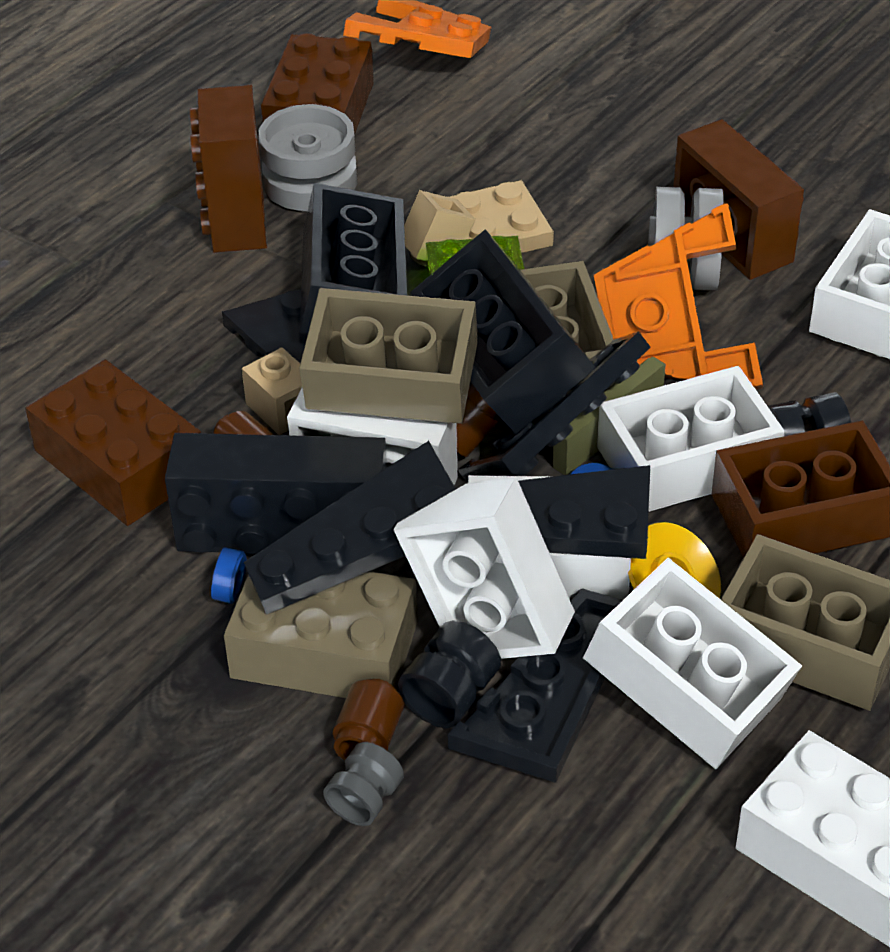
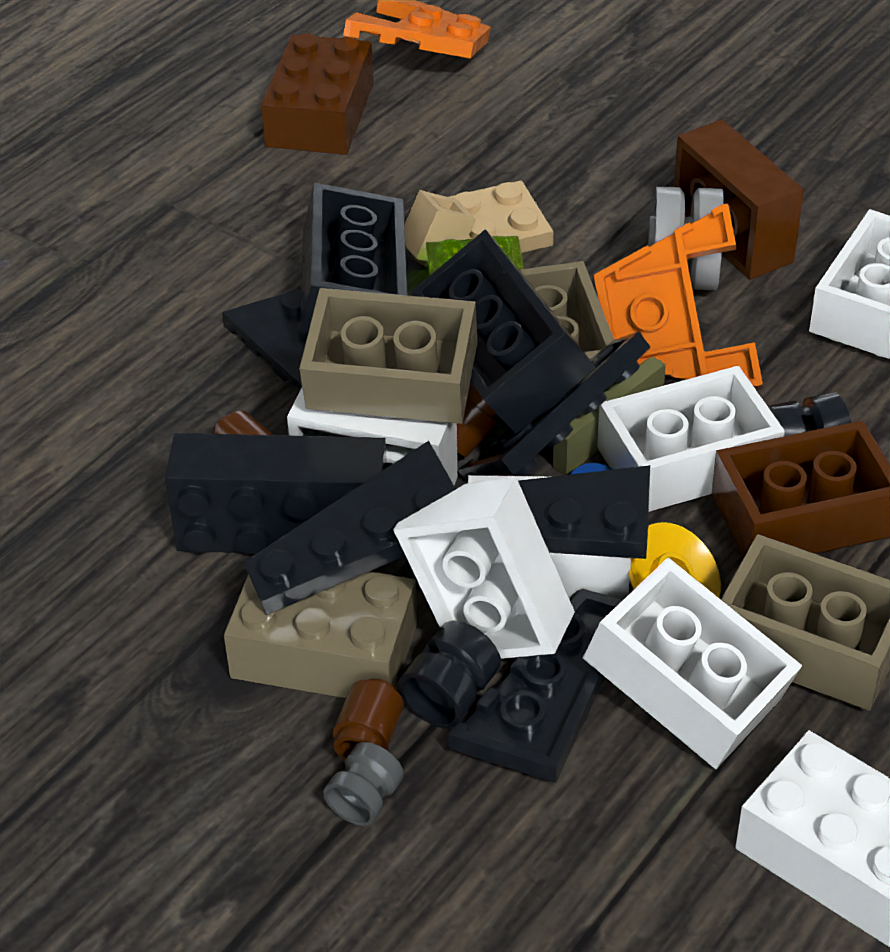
reddish brown brick [25,359,201,526] -> none
reddish brown brick [190,85,267,253] -> none
blue tile [211,547,247,604] -> none
tan brick [242,348,302,435] -> none
light grey wheel [259,104,357,211] -> none

